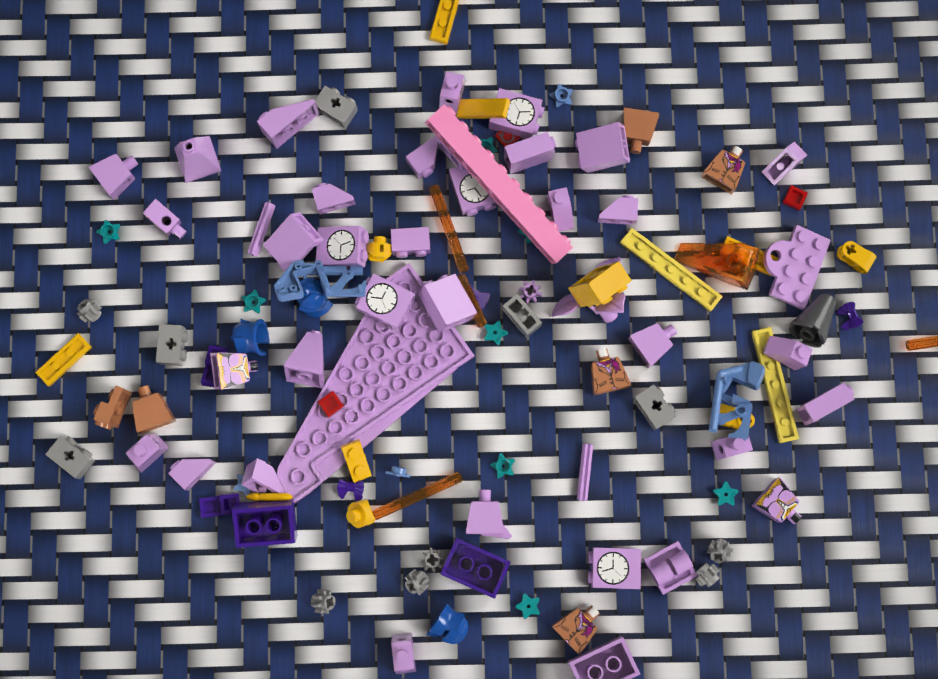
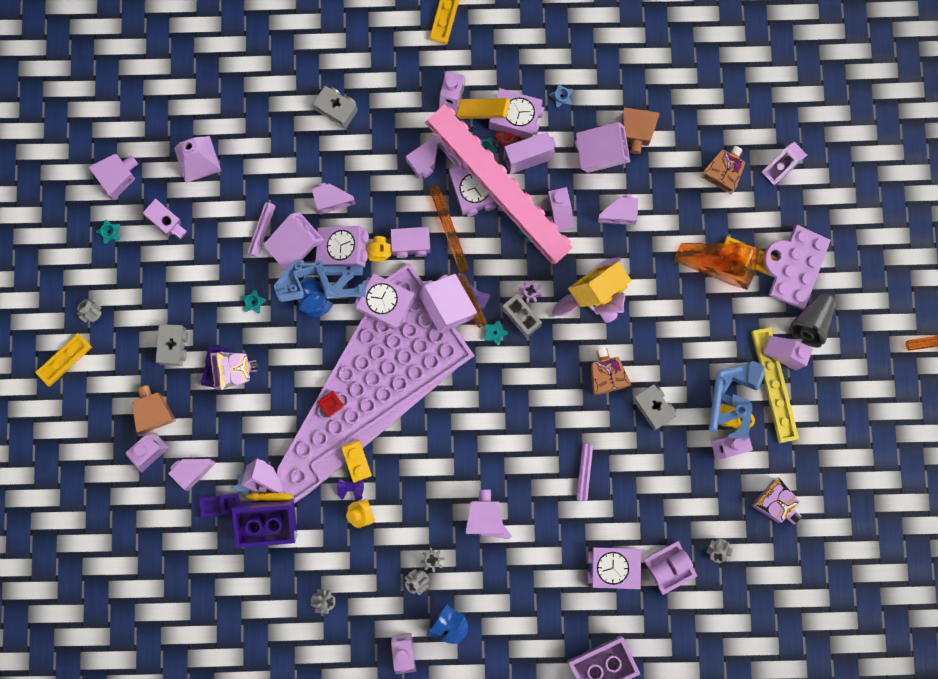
light grey brick [45,436,95,479] -> none
nougat plate [93,386,132,430] -> none
blue helmet [229,319,270,356] -> none
lavender slope [257,99,319,149] -> none
lavender slope [284,330,325,389] -> none
clear orange axle [372,472,463,520] -> none
medium blue plate [386,466,411,478] -> none
dark purple brick [440,538,511,599] -> none
teal plate [490,453,515,478] -> none
teal plate [515,593,540,619] -> none
nougat torso [552,605,600,654] -> none
light yellow tile [619,228,723,312] -> none
lavender torso [628,323,677,368] -> none
light grey gear [695,563,720,587] -> none
teal plate [713,481,738,506] -> none
red tile [782,185,808,211] -> none
lavender brick [795,382,854,426] -> none
yellow piece [837,241,876,274] -> none
dark purple piece [837,302,864,331] -> none

